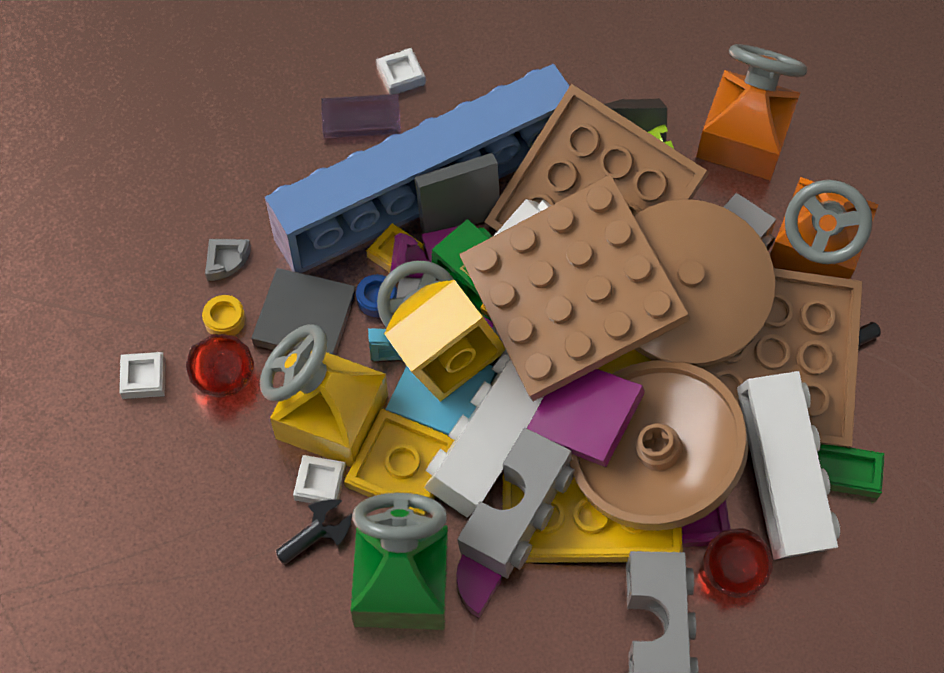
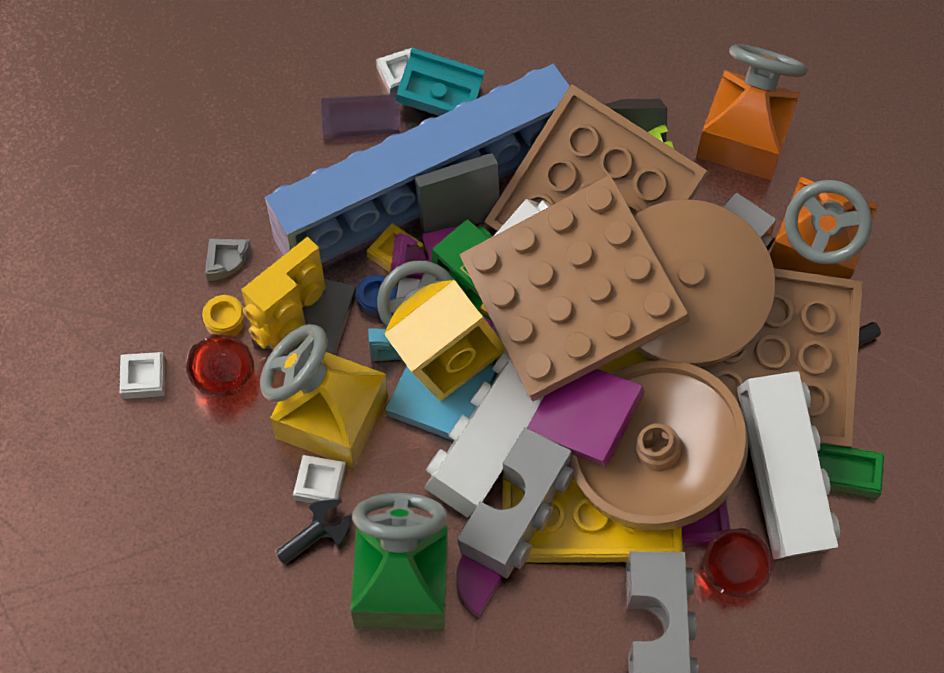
yellow tile [344,408,454,517] -> none
none -> yellow plate [241,237,326,350]
none -> teal plate [395,48,485,116]

